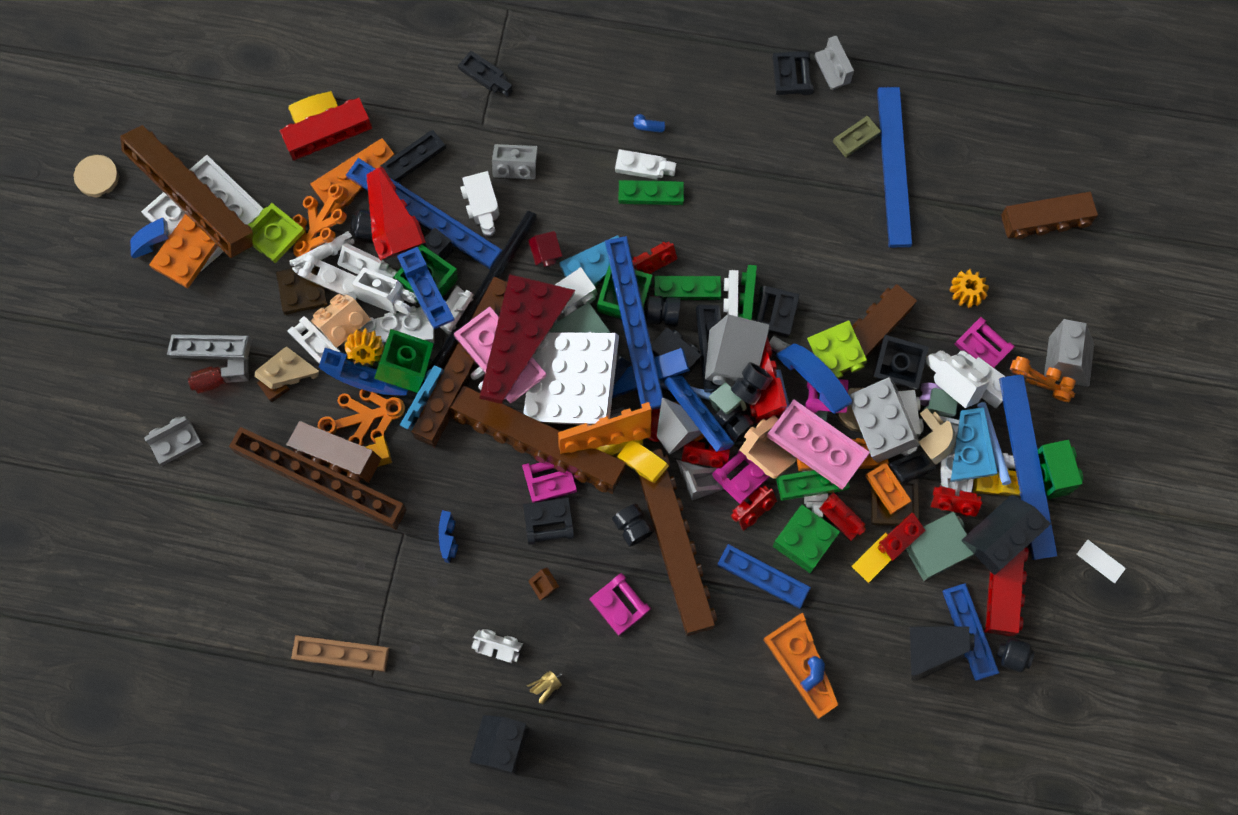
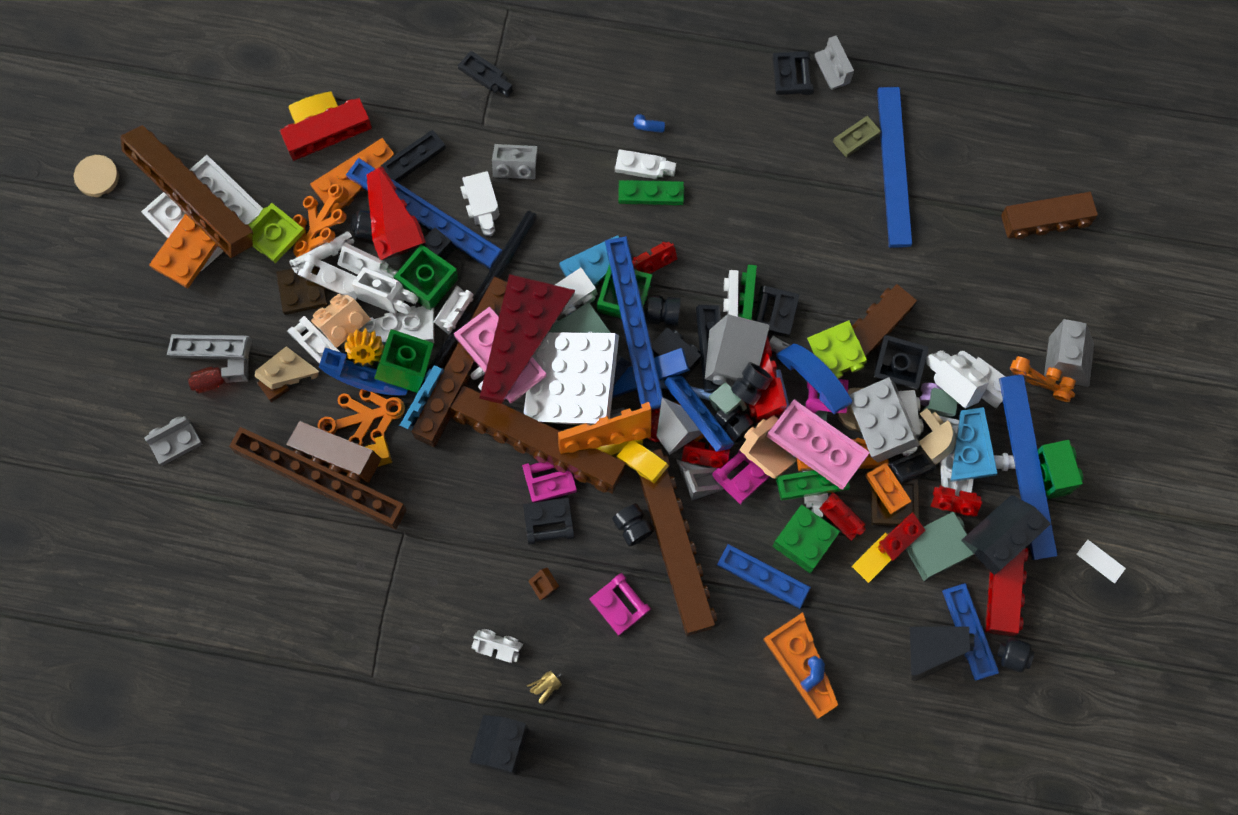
blue slope [130,218,169,259] -> none
medium nougat tile [291,635,390,672] -> none
blue slope [397,247,455,329] -> none
blue slope [439,510,458,563] -> none
dark red brick [528,231,562,267] -> none
green plate [654,276,721,300] -> none
red hinge [731,485,777,531] -> none
light orange gear [950,269,989,308] -> none
dark pink plate [954,317,1015,368] -> none
yellow slope [973,470,1020,496] -> none
light blue bar [977,402,1011,485] -> none

